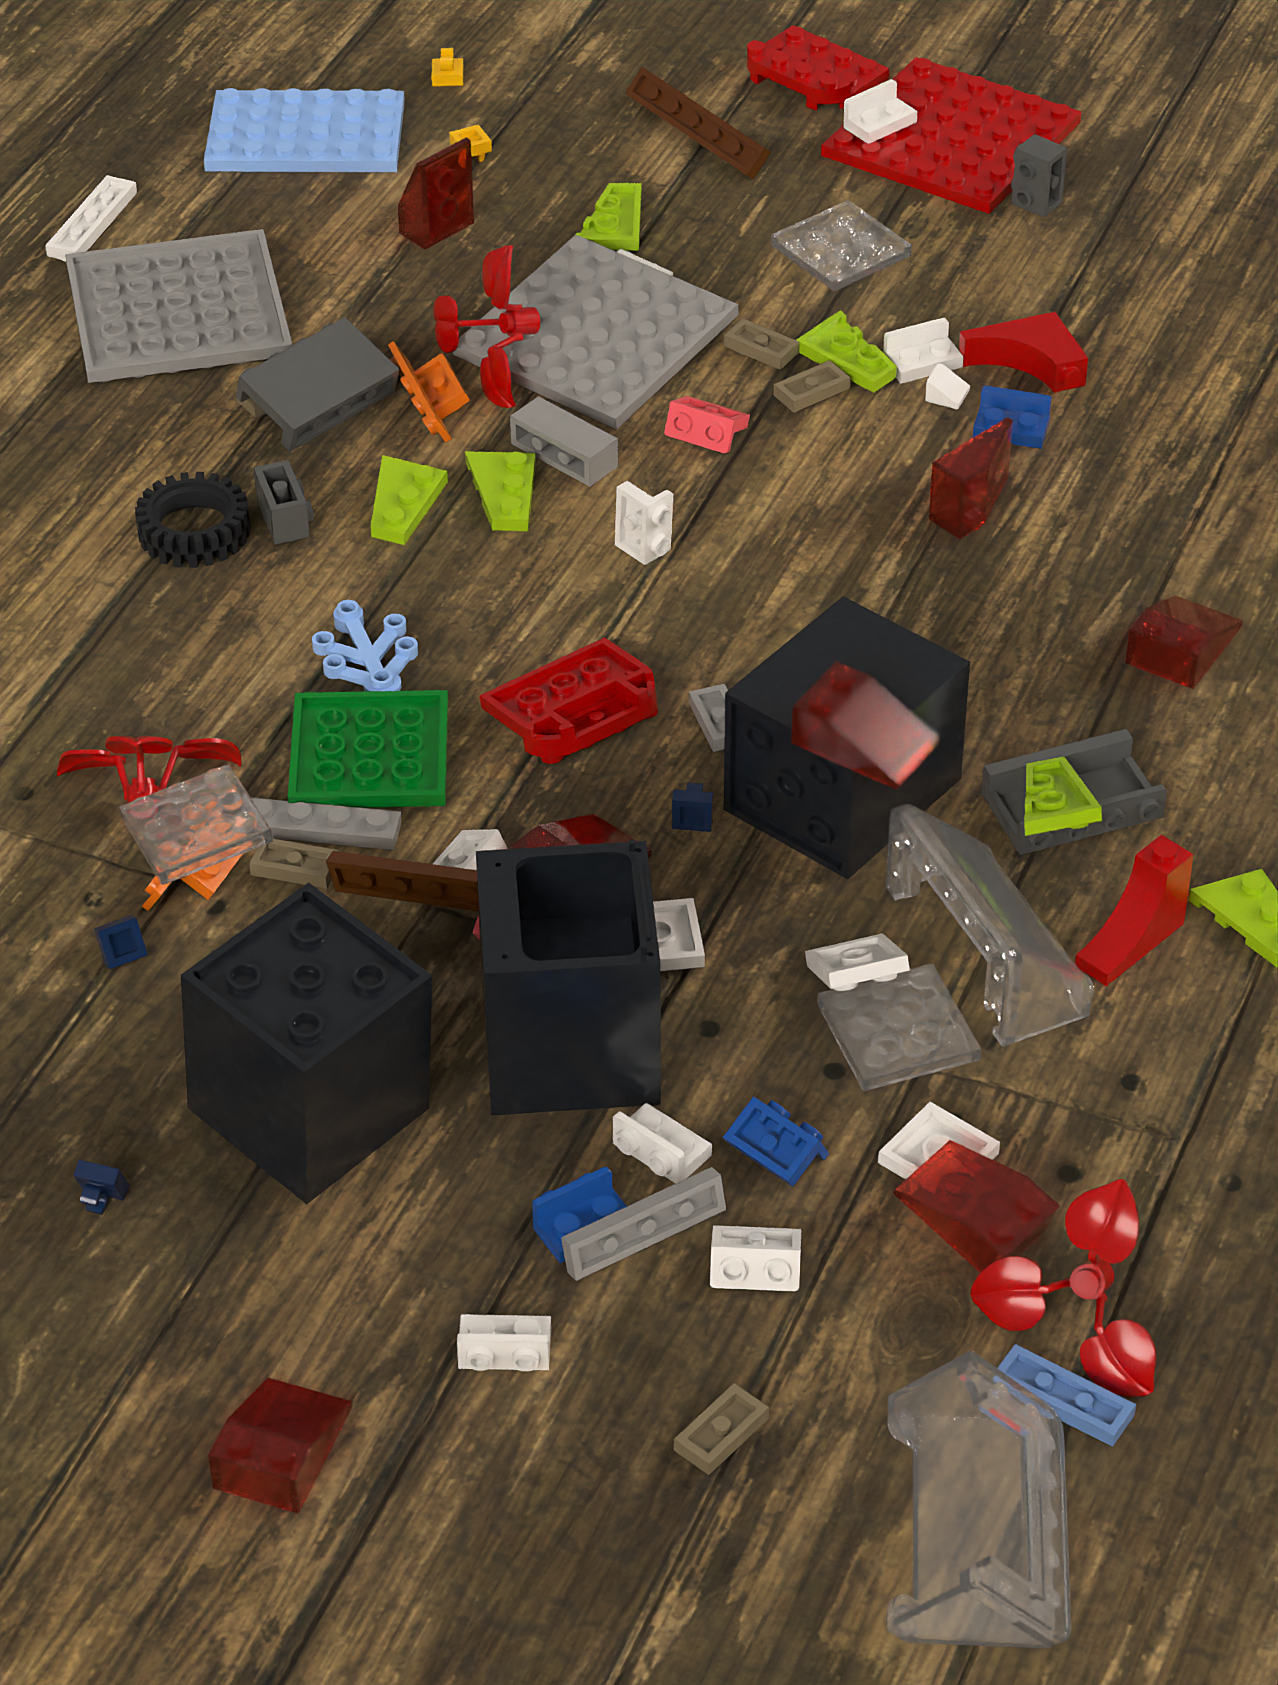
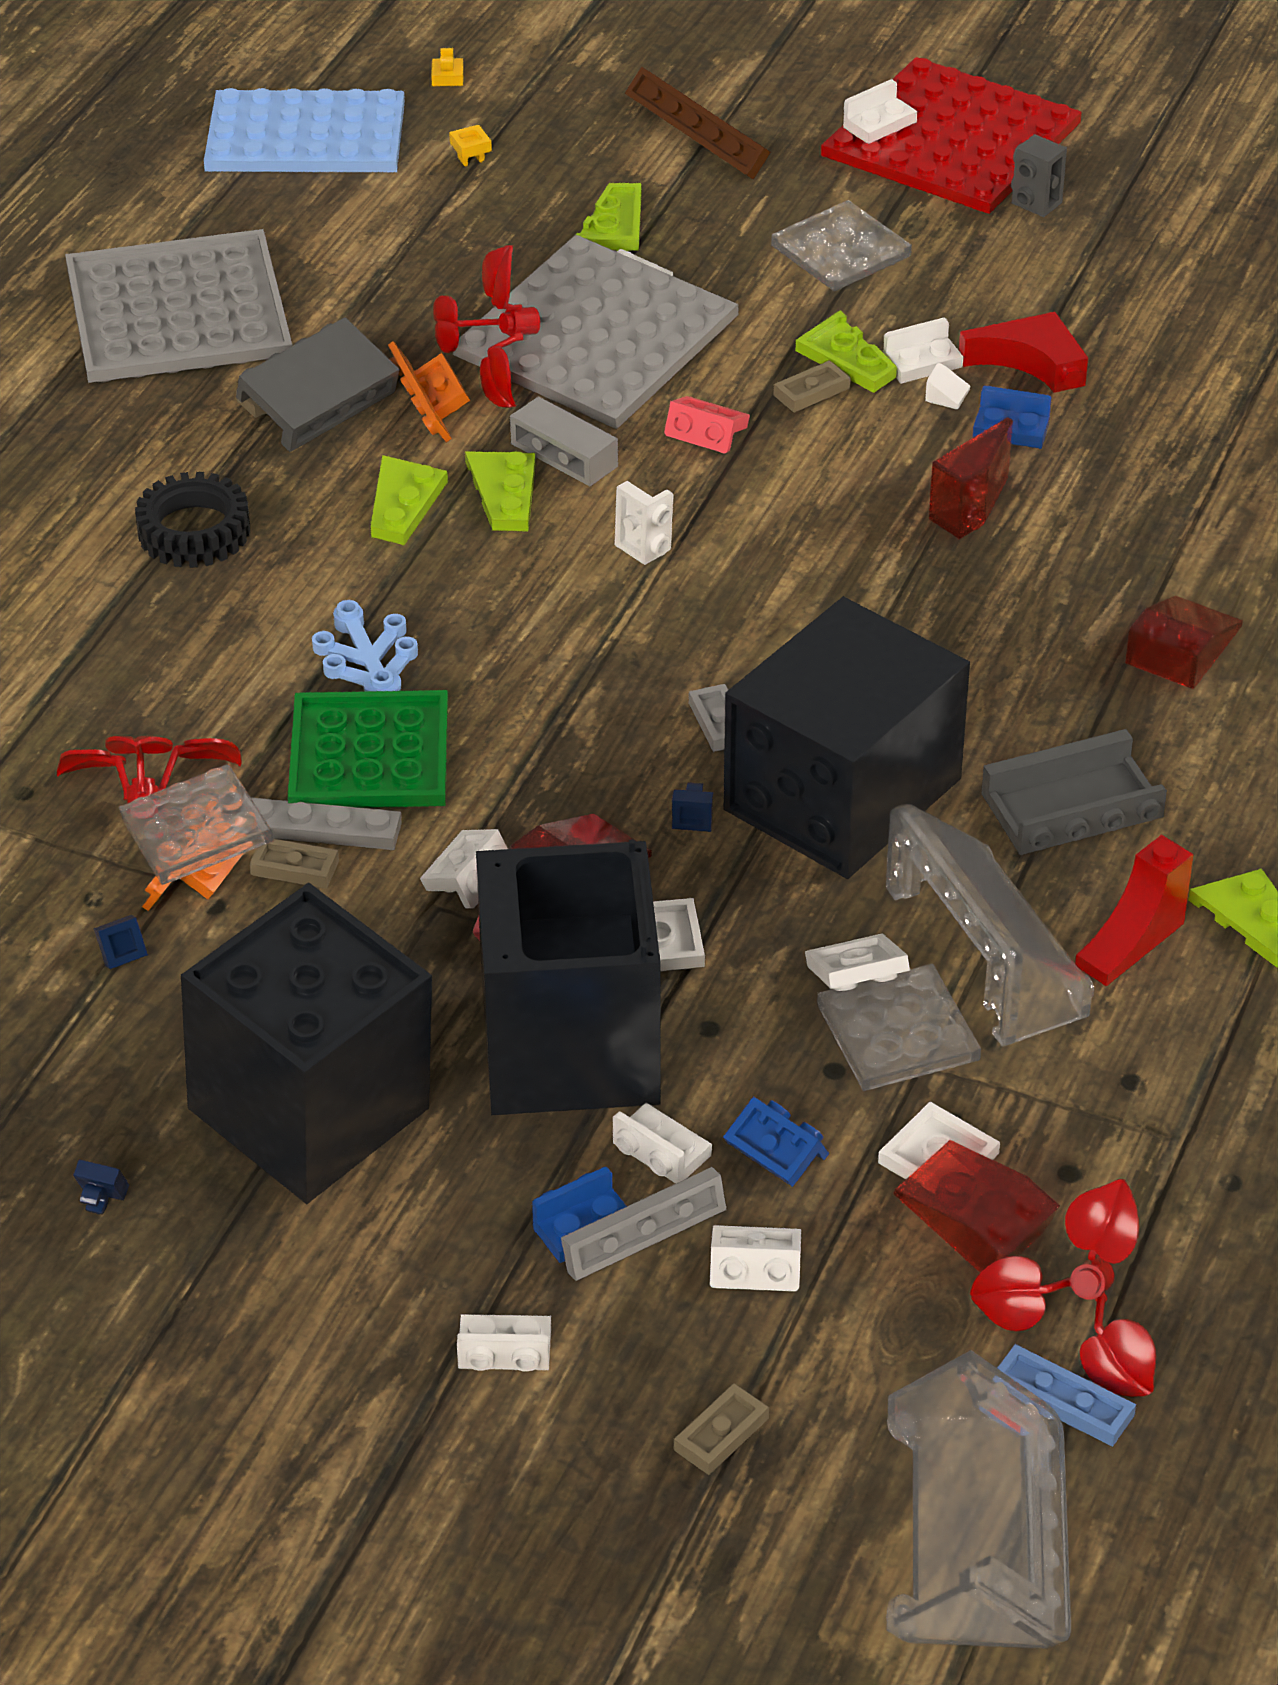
white plate [46,175,137,262] -> none
clear red slope [208,1378,353,1514] -> none
dark grey brick [253,460,314,544] -> none
reddish brown plate [326,851,479,911] -> none
clear red slope [398,137,474,250] -> none
red plate [479,637,658,764] -> none
dark tan plate [724,319,800,370] -> none
red plate [747,25,890,110] -> none
clear red slope [792,661,940,790] -> none
lime wing [1024,756,1102,836] -> none

